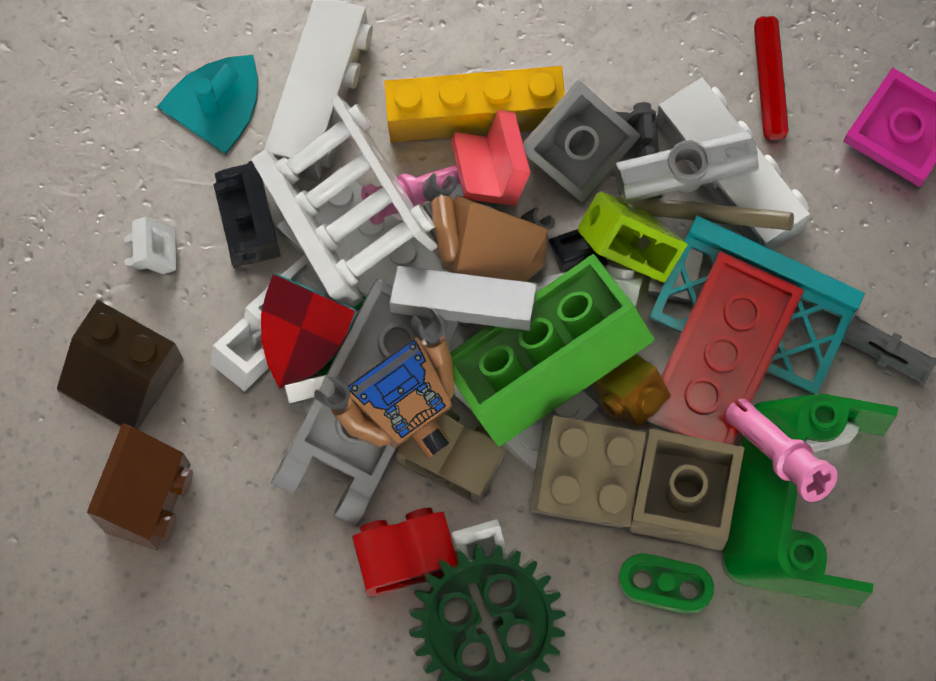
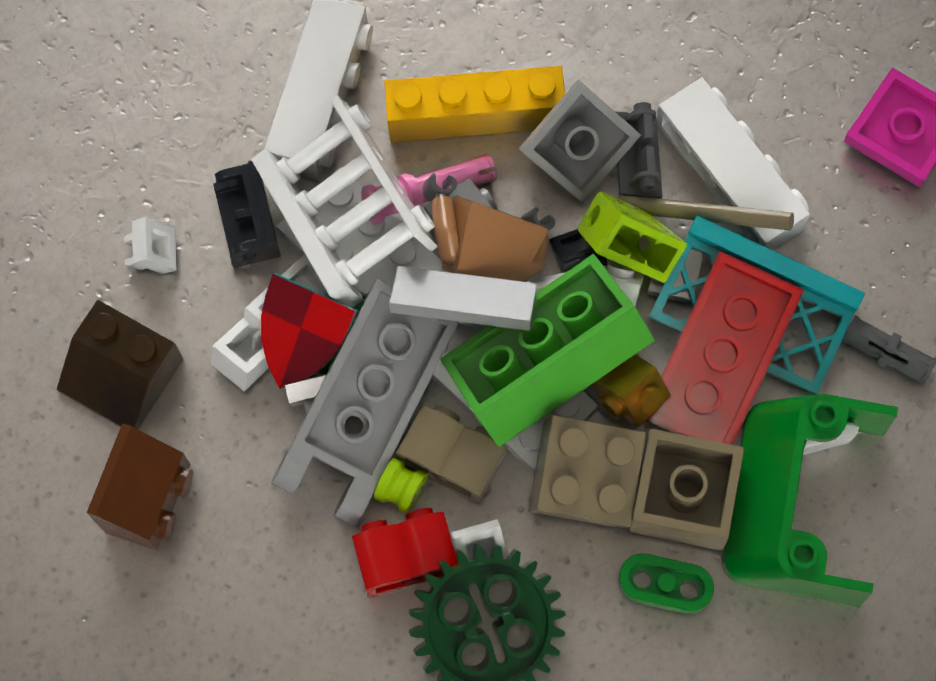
teal shield [157,55,258,155] -> none
torso [314,308,455,459] -> none
coral panel [451,110,531,206] -> none
light grey piece [615,130,759,204] -> none
bright pink pin [726,399,837,502] -> none
red axle [754,16,789,140] -> none
none -> lime wheel [374,457,429,515]

